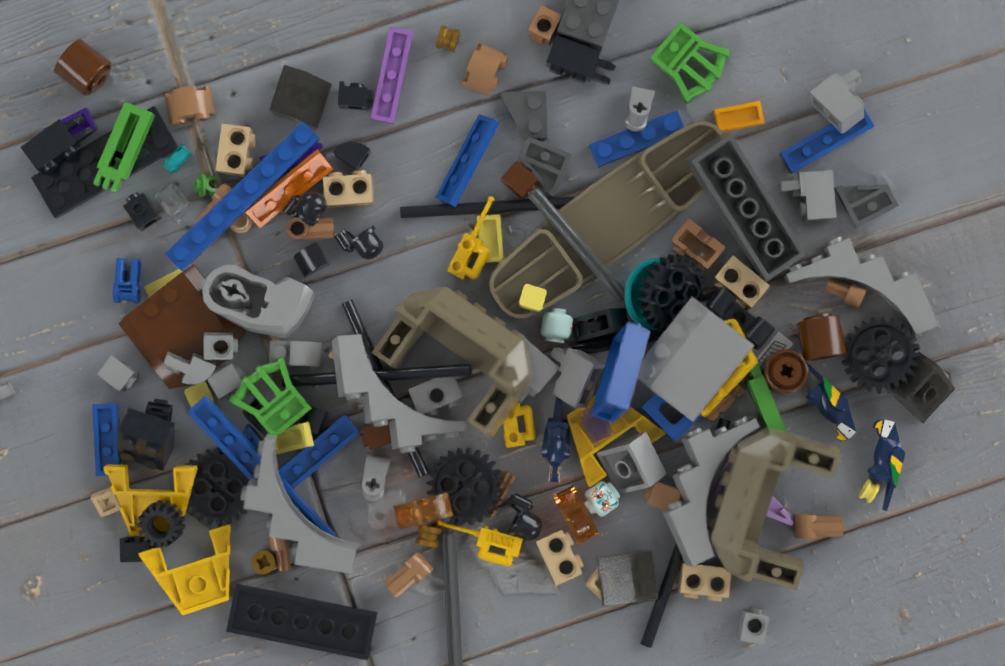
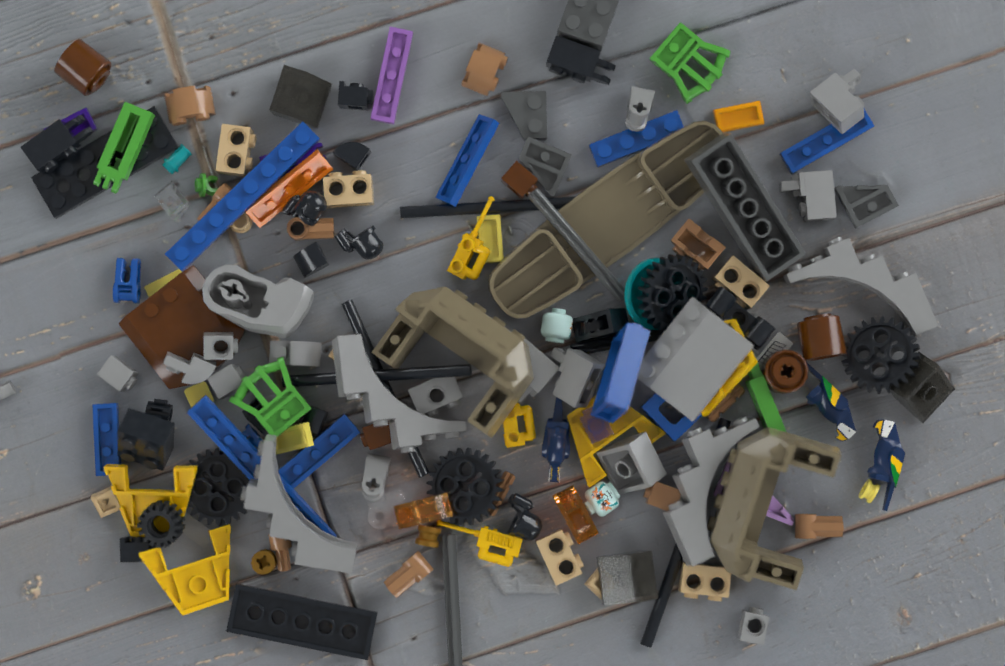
black brick [123,192,162,231] -> none
pearl gold wheel [436,25,461,52] -> none
light yellow piece [519,284,547,312] -> none
medium nougat brick [528,5,562,45] -> none
medium nougat piece [825,278,867,309] -> none

